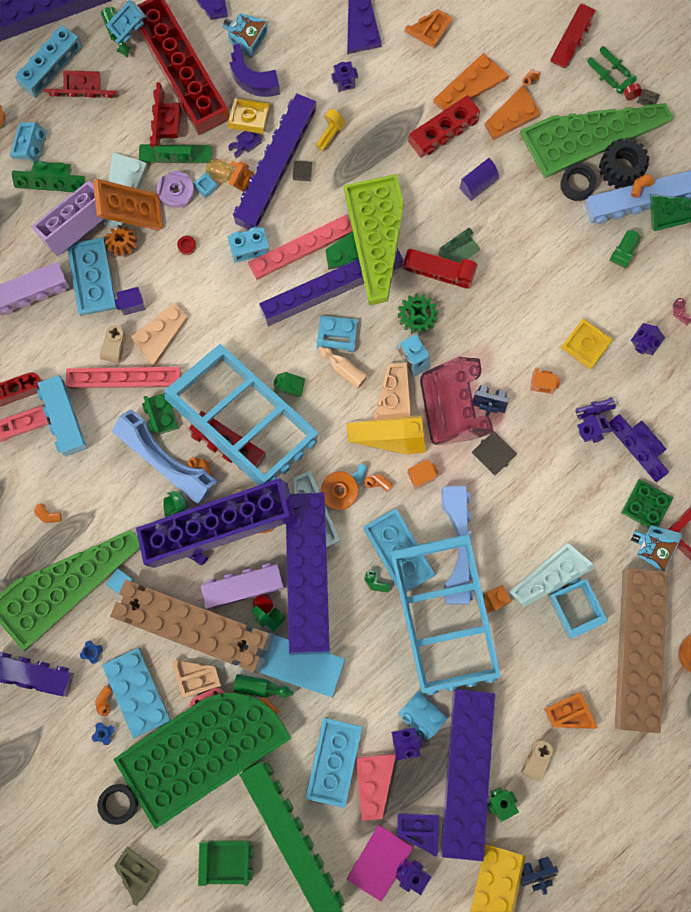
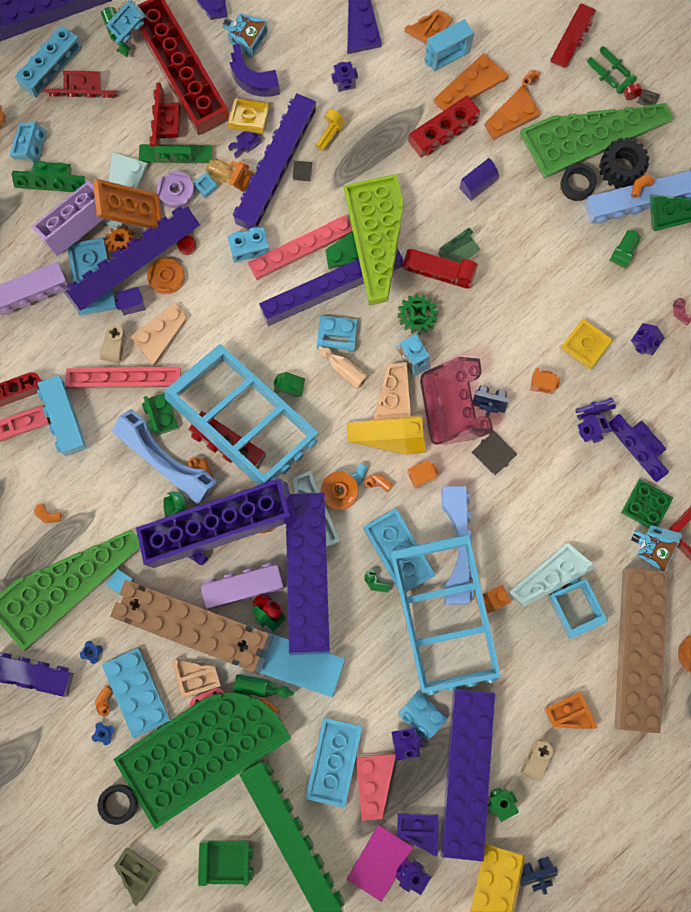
none -> dark purple brick [64,206,200,311]
none -> orange tile [147,258,185,295]
none -> red tile [263,600,283,619]
none -> medium azure window [424,19,474,72]

